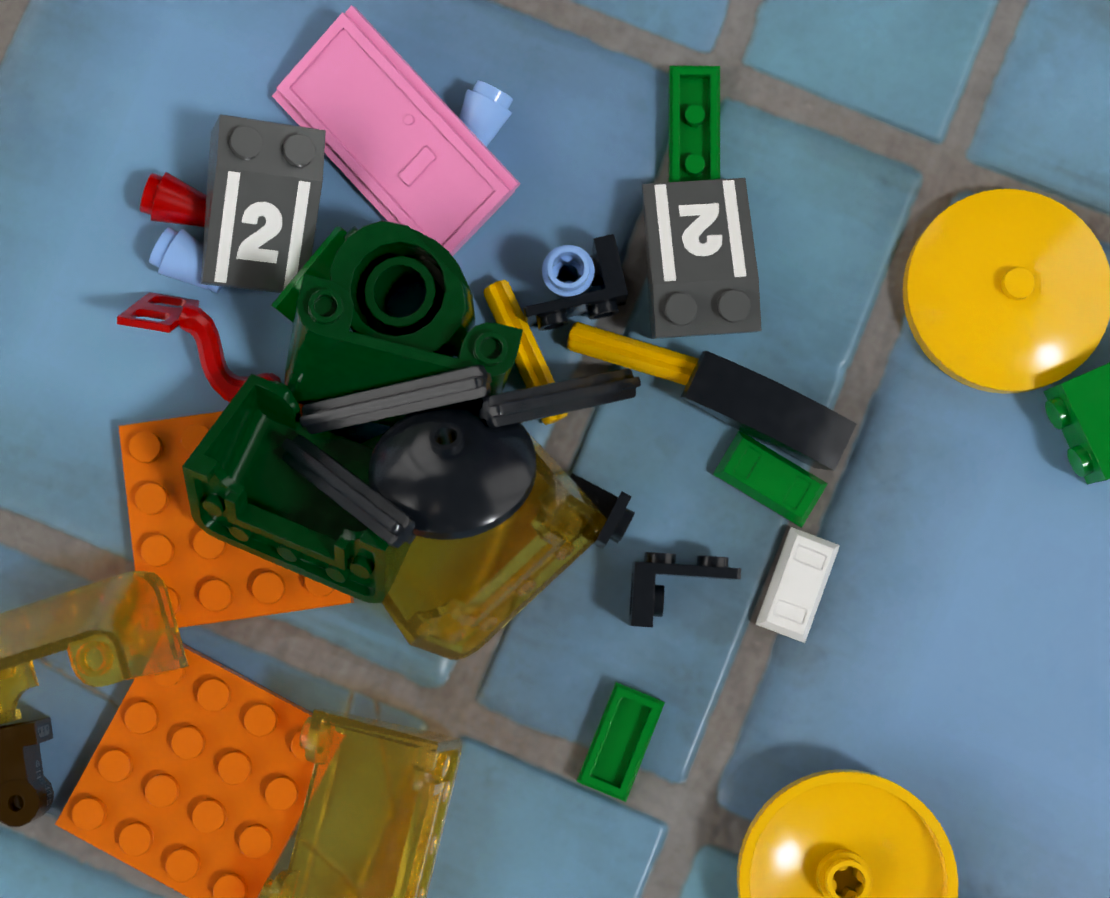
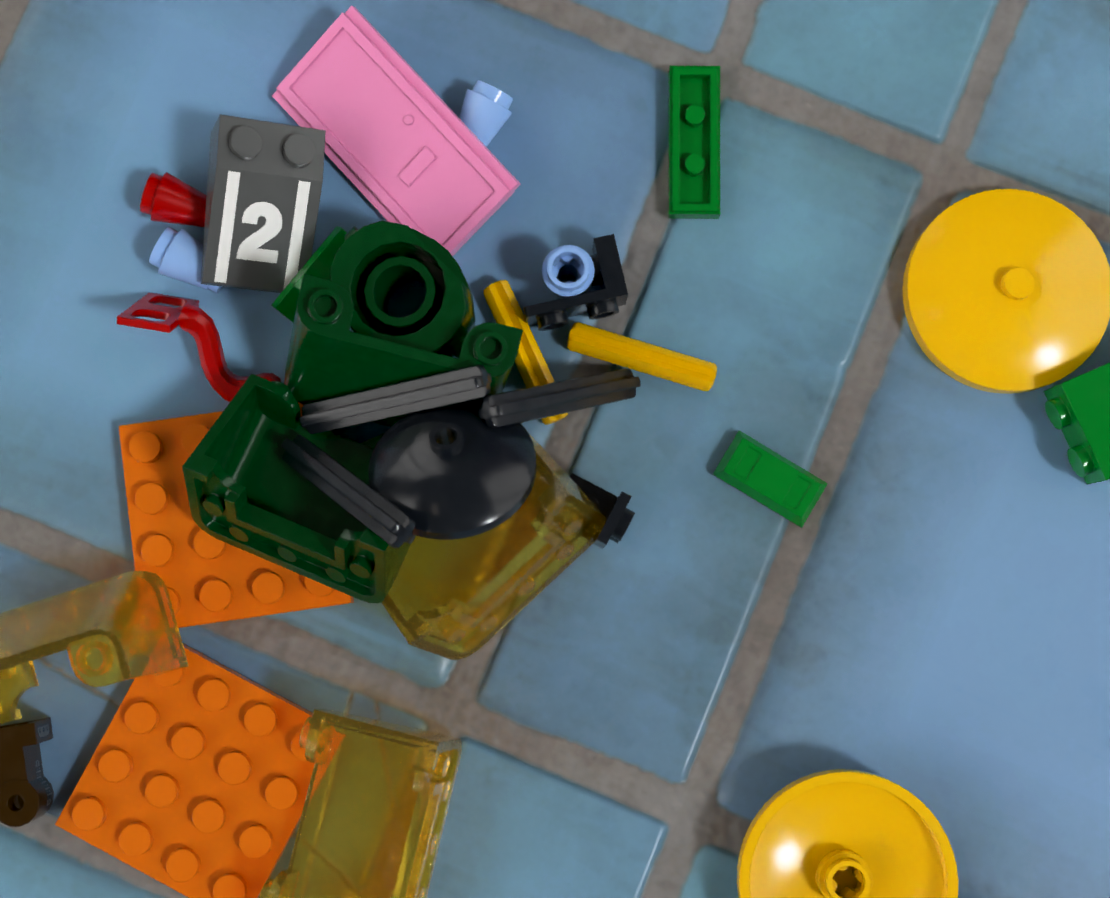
green tile [576,681,665,802] -> none
black bracket [628,552,741,627] -> none
dark grey slope [642,178,762,339] -> none
black slope [681,351,857,471] -> none
white tile [755,527,840,643] -> none

